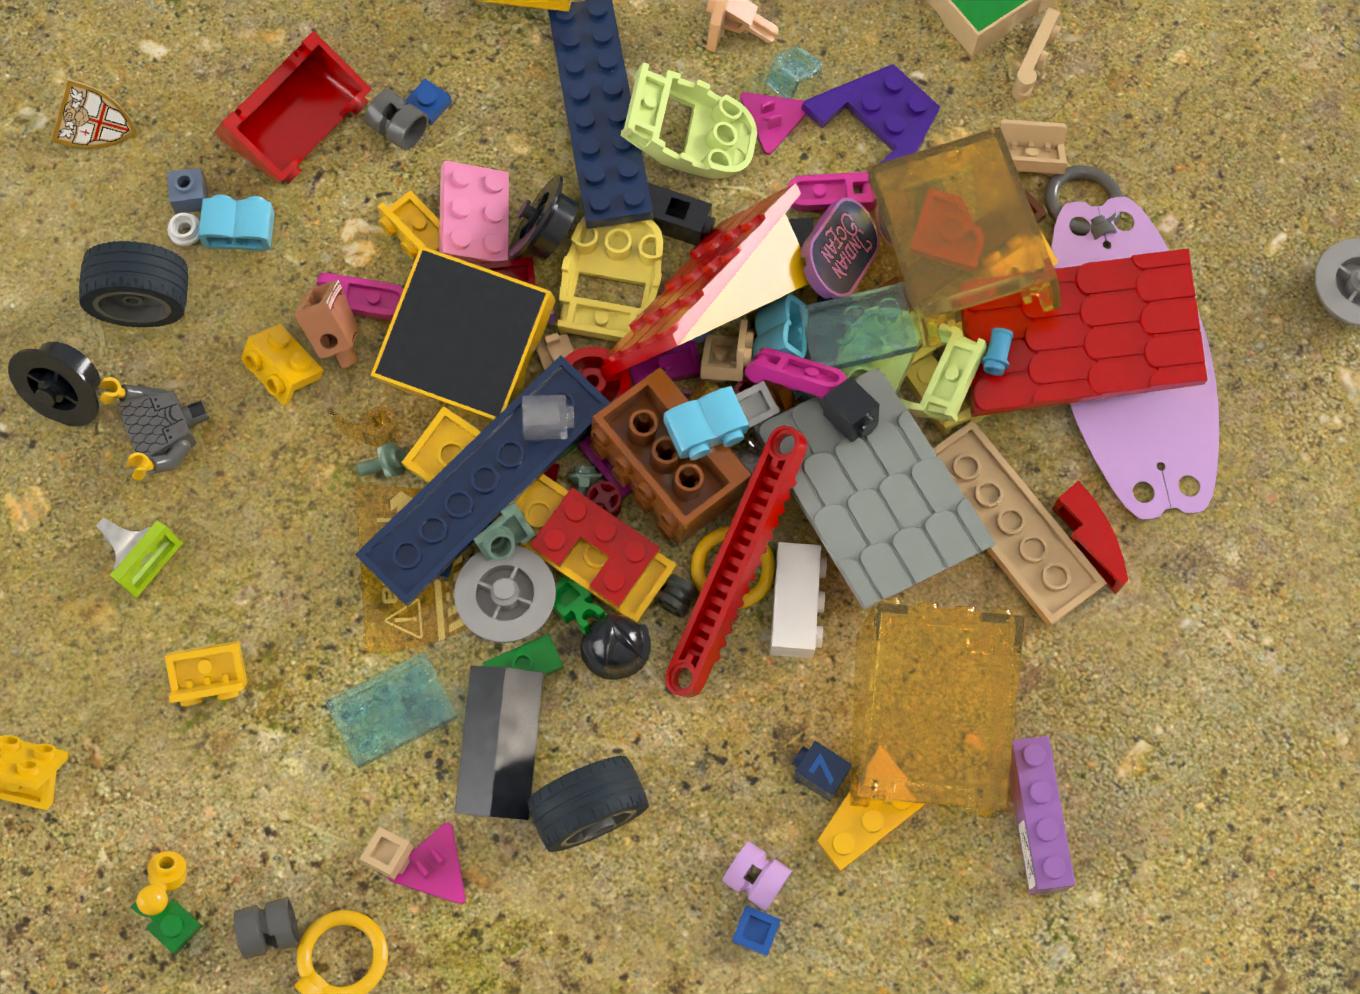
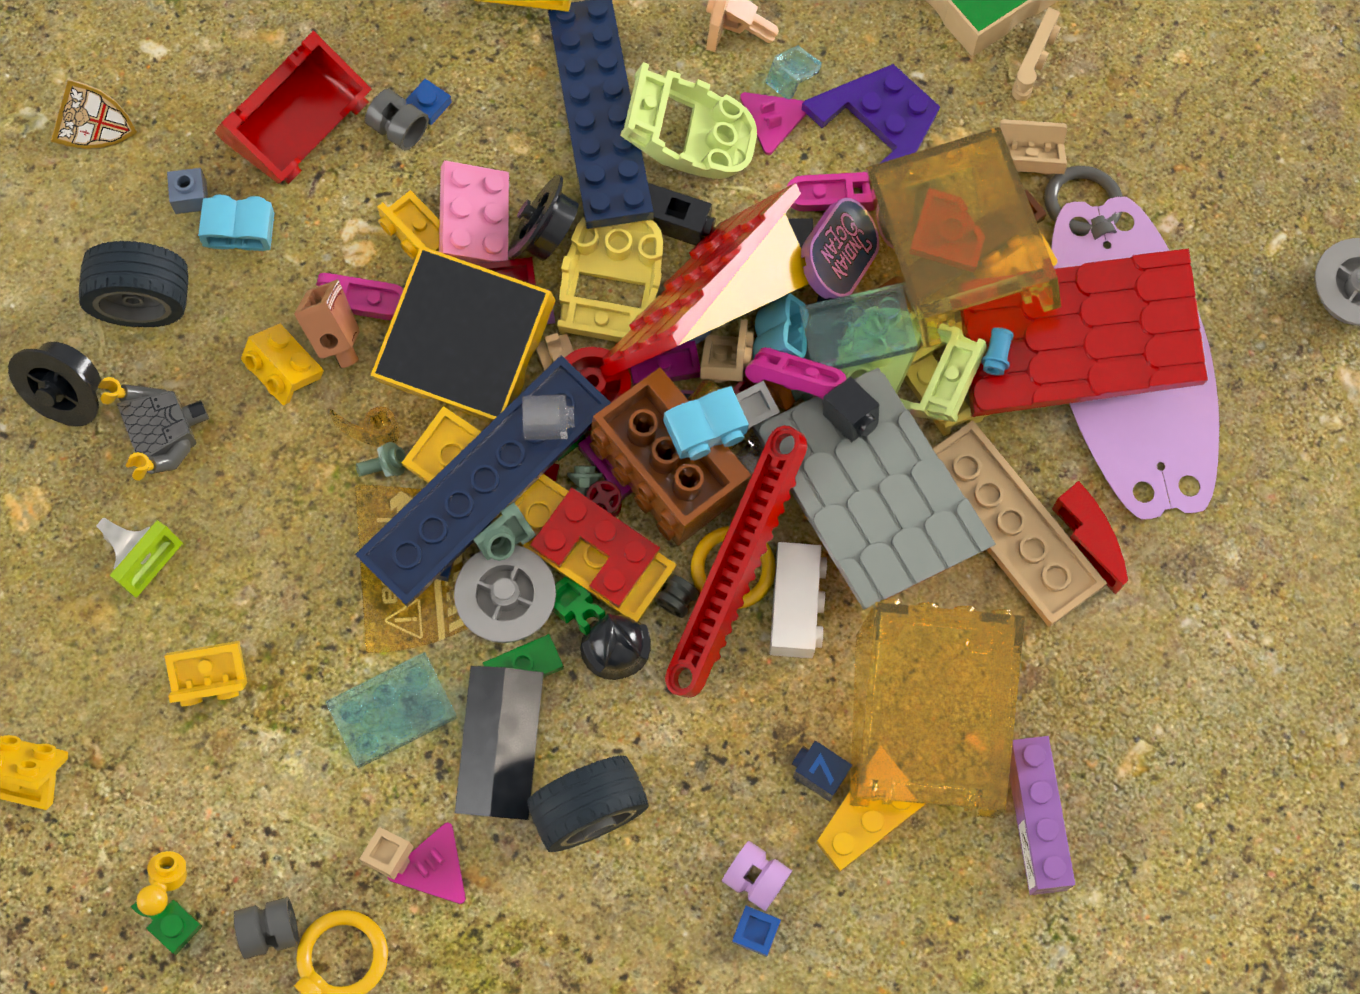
white plate [167,213,200,246] -> none

